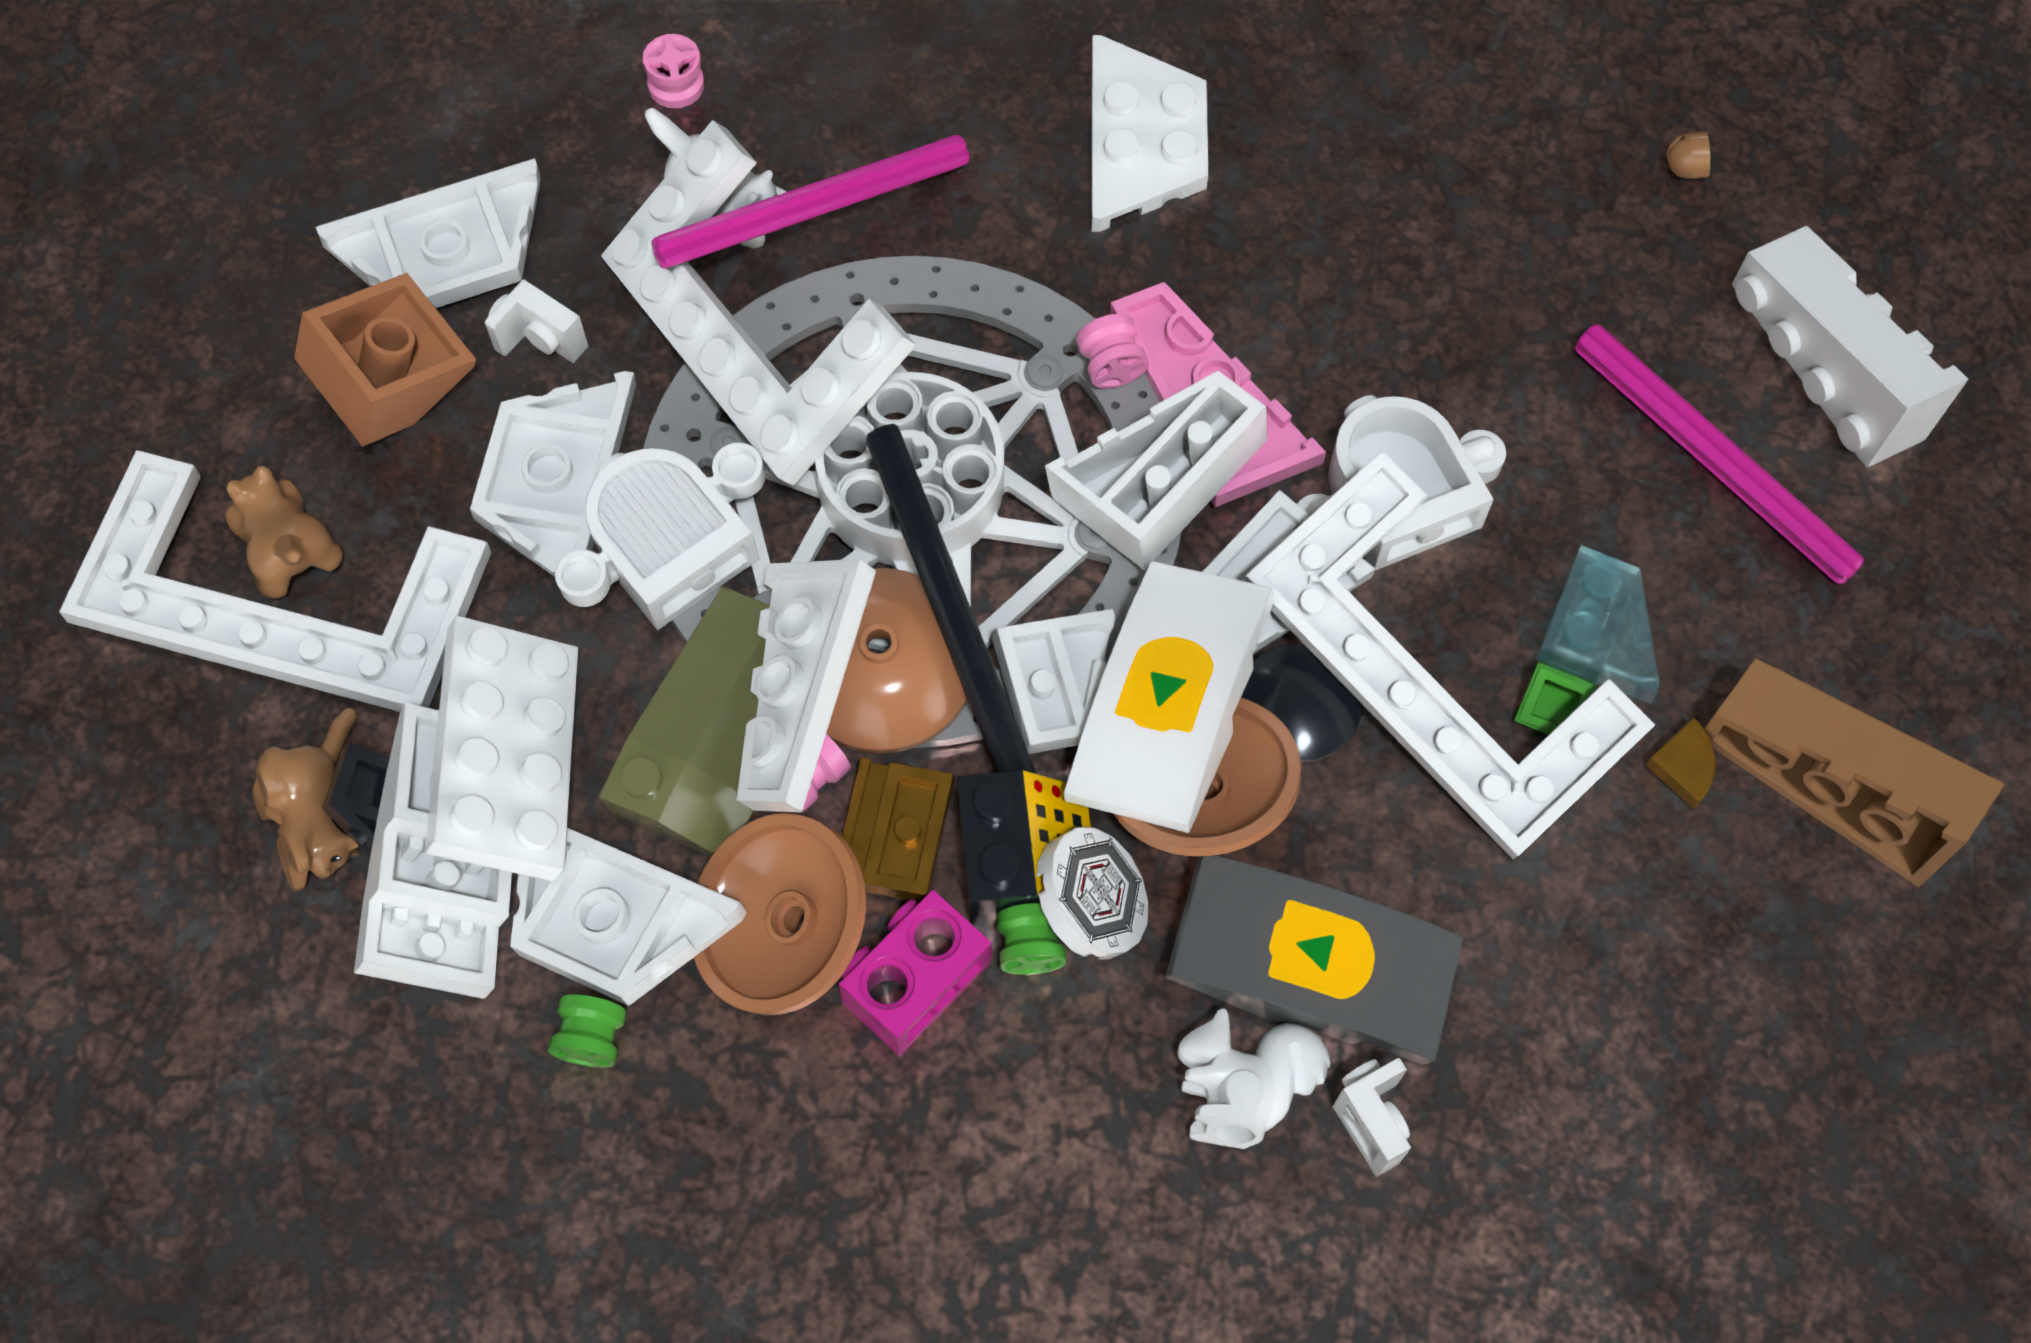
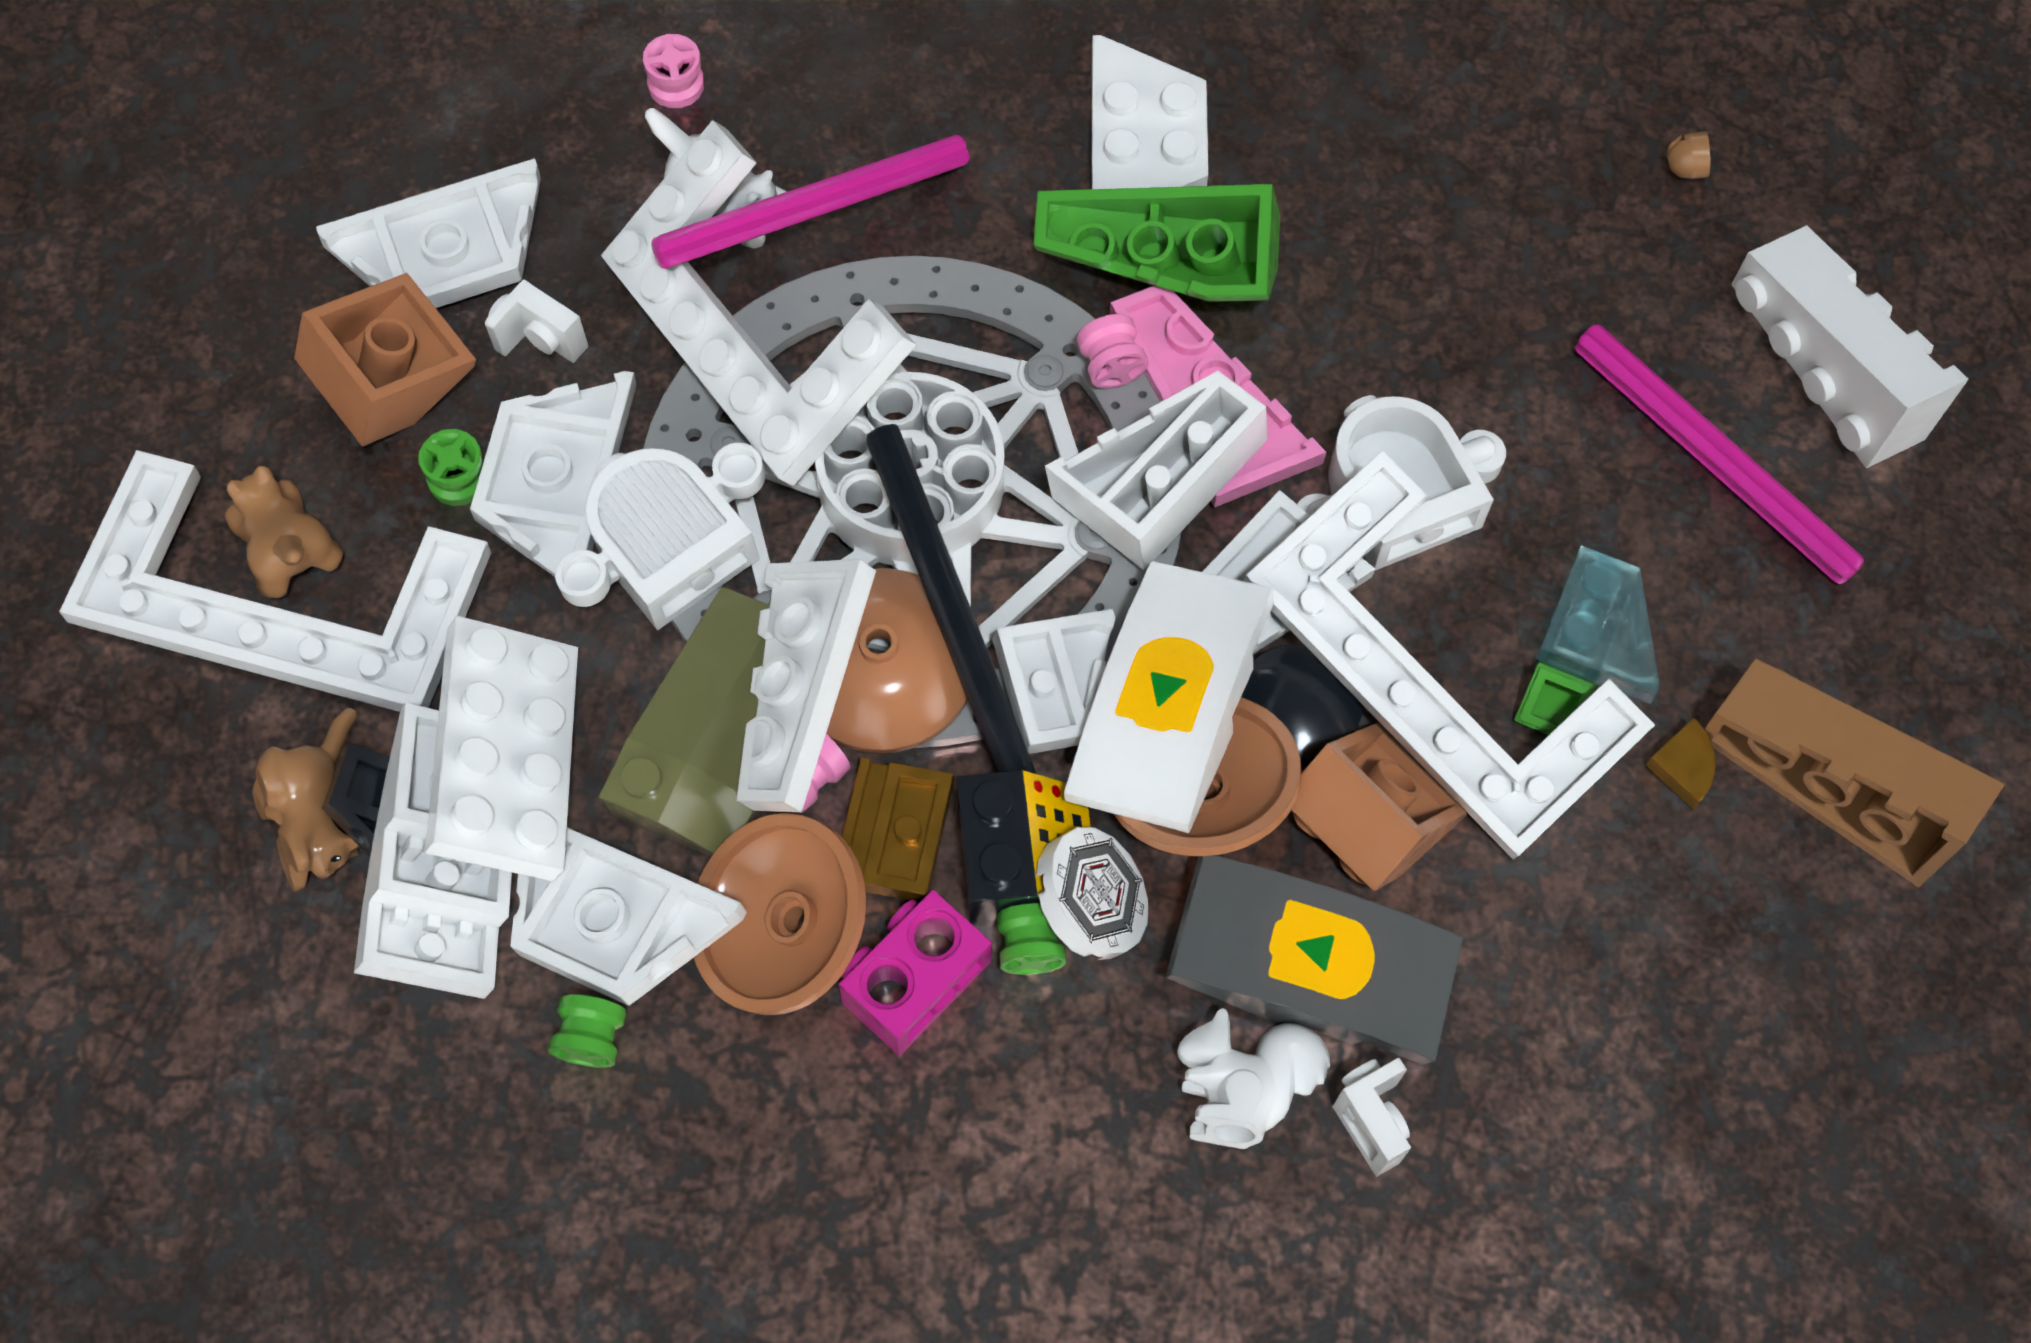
none -> bright green wheel [419,429,484,506]
none -> bright green wedge [1034,184,1280,301]
none -> nougat slope [1291,722,1468,891]

